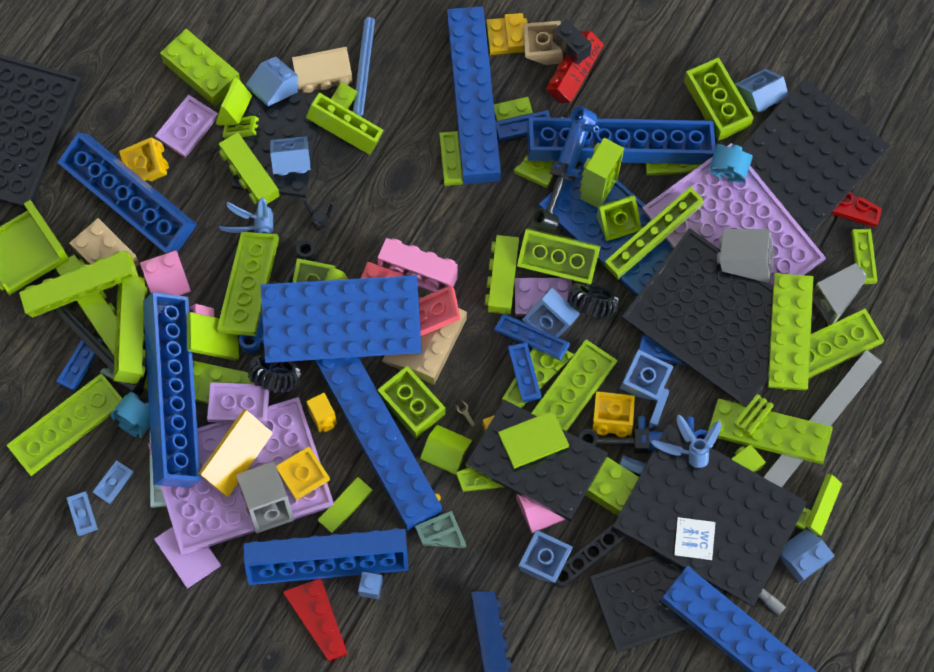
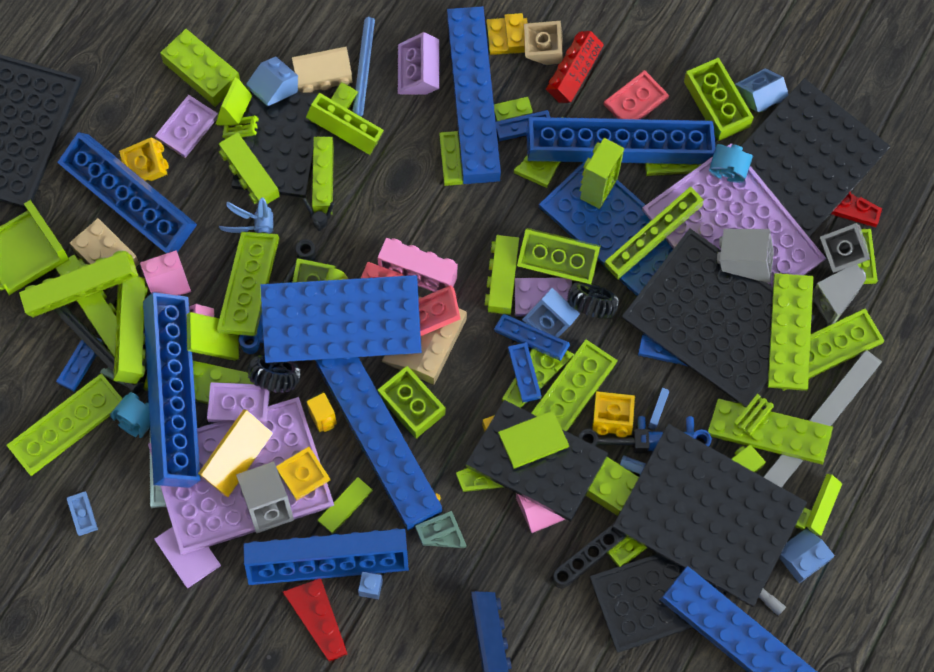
medium blue plate [93,460,133,505] -> none
medium blue slope [270,136,311,175] -> none
lime slope [420,425,472,475] -> none
dark tan hand [455,401,476,427] -> none
medium blue slope [519,530,573,583] -> none
piece [532,106,599,232] -> none
black brick [553,19,592,65] -> none
lime slope [596,195,642,241] -> none
medium blue slope [619,350,674,401] -> none
medium blue plant [652,415,721,468] -> none
white sticker [674,517,715,560] -> none
none -> lime brick [312,137,334,214]
none -> lavender slope [398,32,439,94]
none -> coral tile [604,70,669,119]
none -> lime plate [608,537,647,567]
none -> light grey slope [820,223,870,273]

